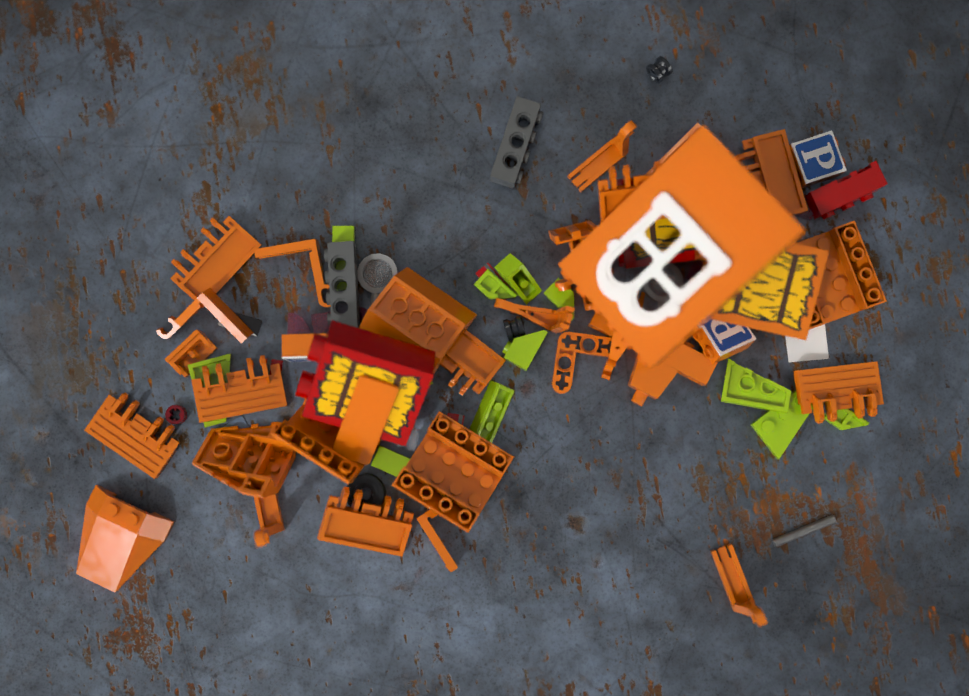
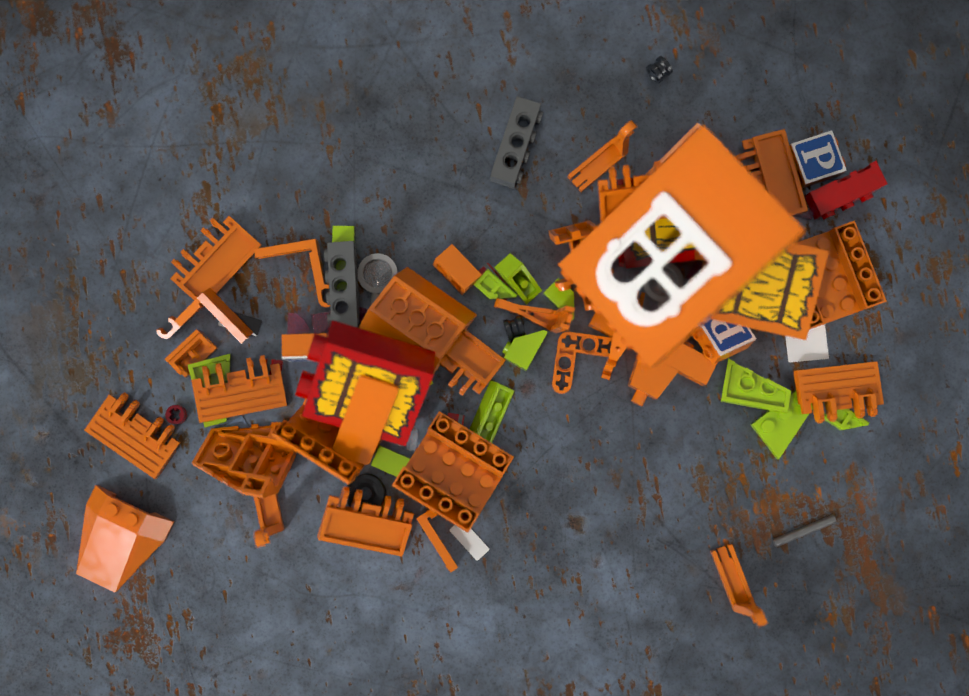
none -> orange hinge [433,244,482,295]
none -> white sticker [450,525,489,561]

